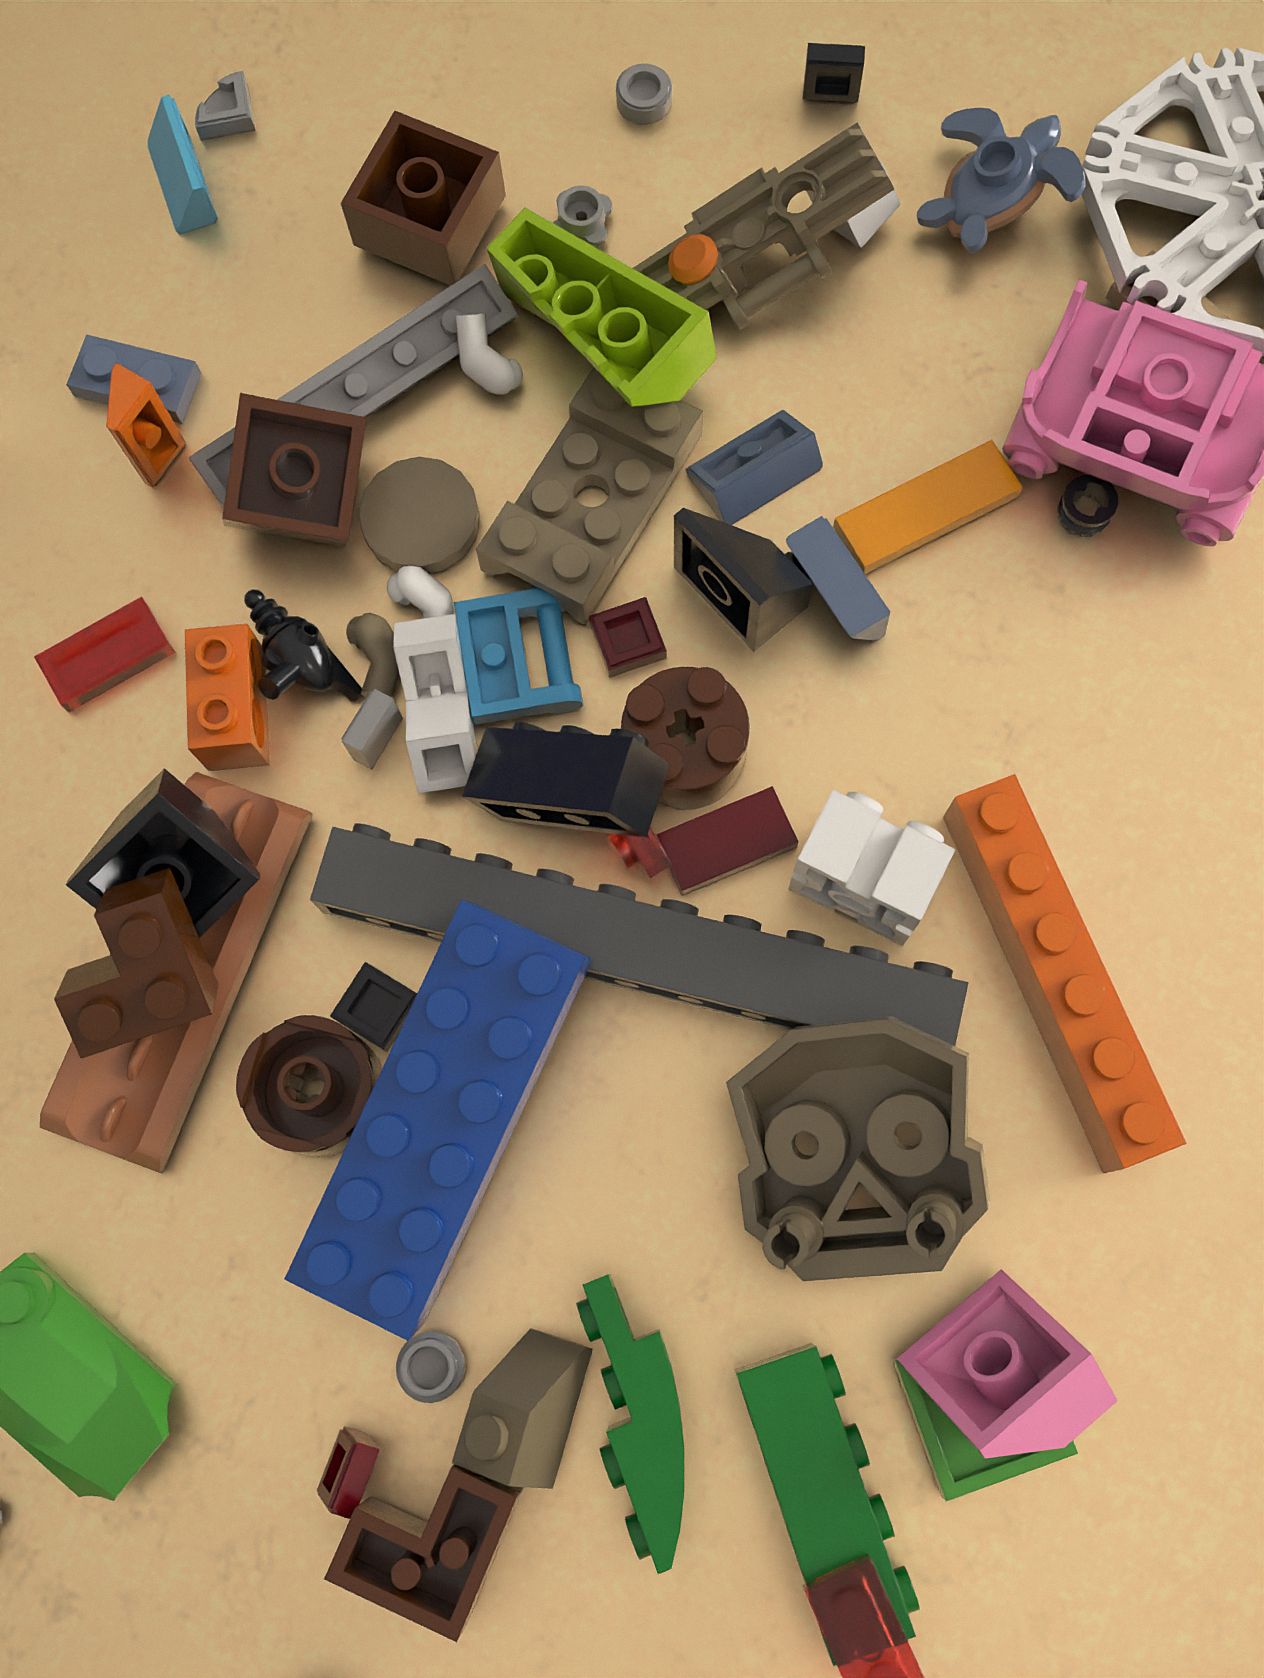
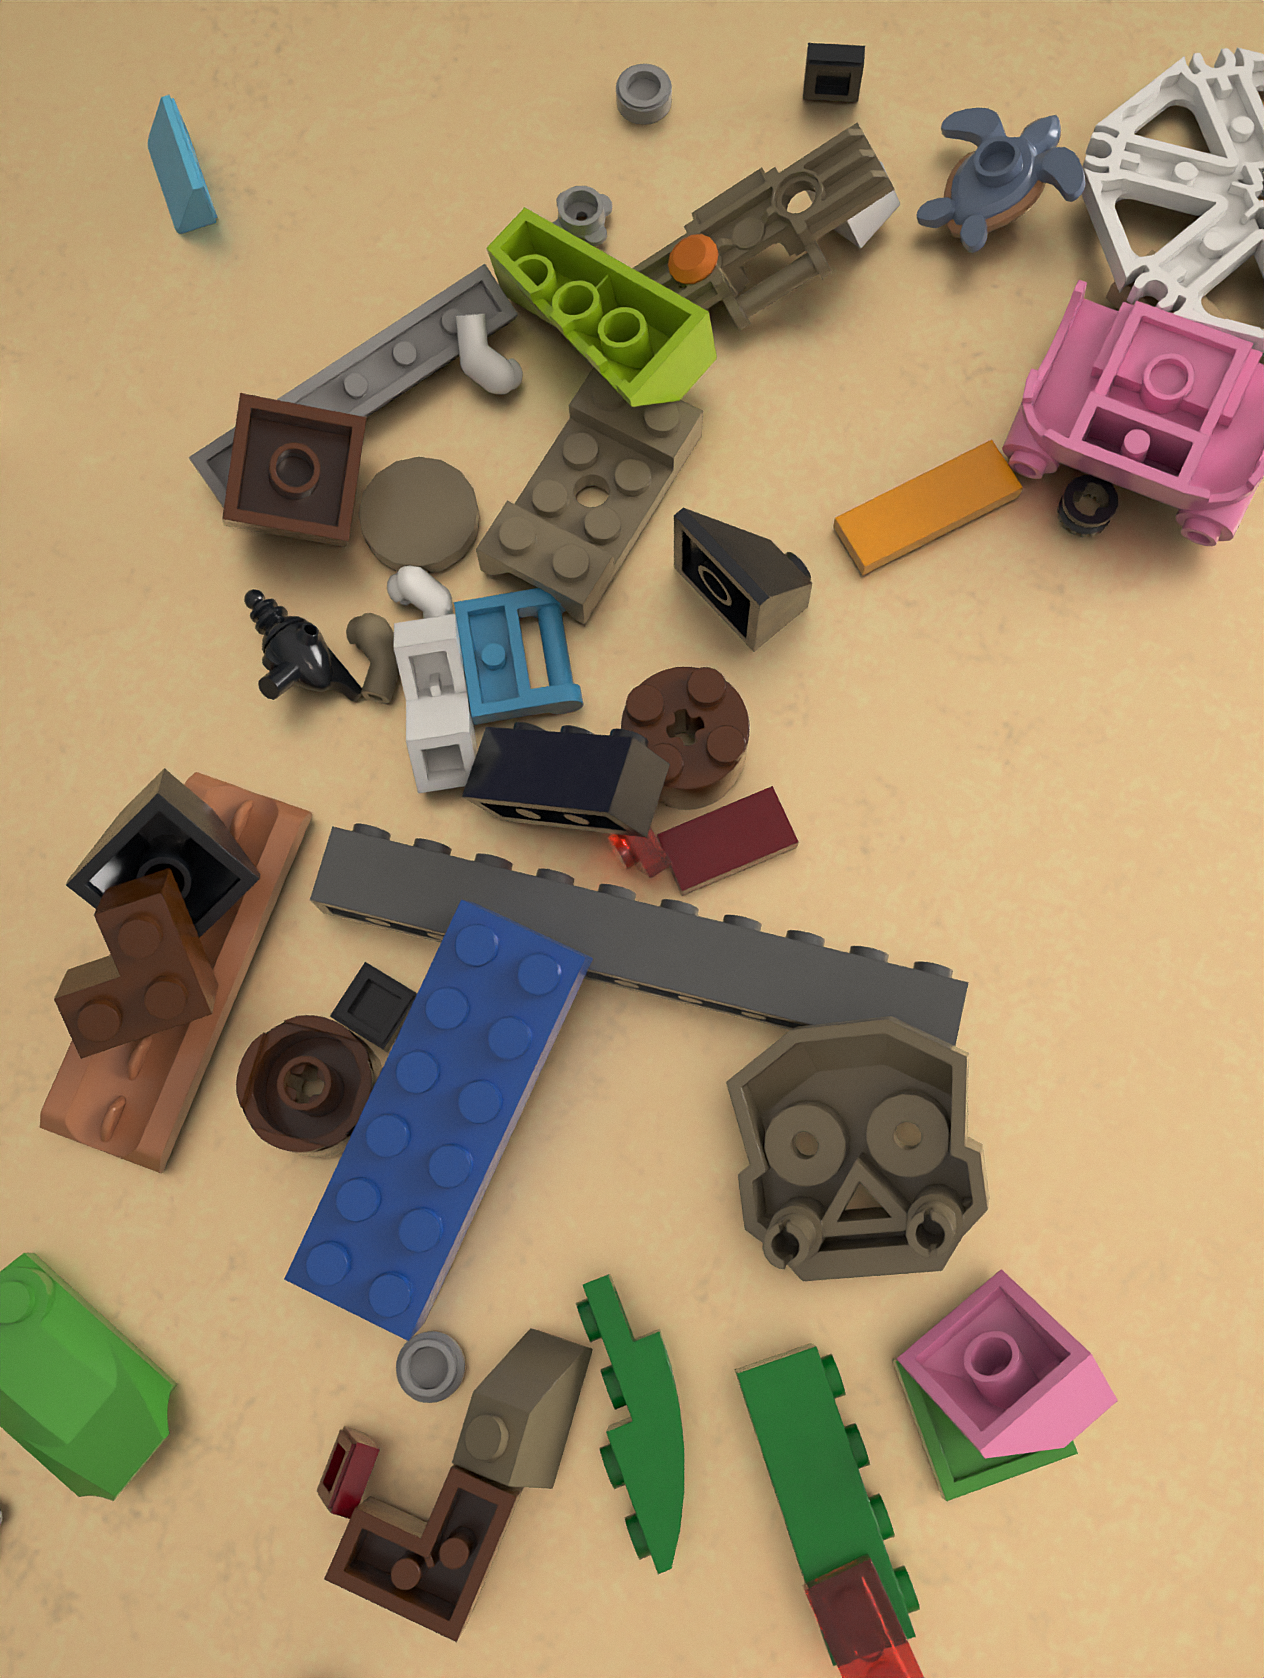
clear red tile [34,596,175,713] -> none
sand blue plate [66,334,202,424] -> none
orange slope [106,363,185,487] -> none
orange brick [185,623,270,771] -> none
light grey tile [195,71,255,140] -> none
reddish brown brick [340,111,506,285] -> none
light grey tile [341,688,403,770] -> none
dark red tile [589,597,667,678] -> none
sand blue slope [685,410,823,525] -> none
sand blue slope [786,516,890,640] -> none
white brick [788,790,956,946] -> none
orange brick [943,774,1187,1174] -> none

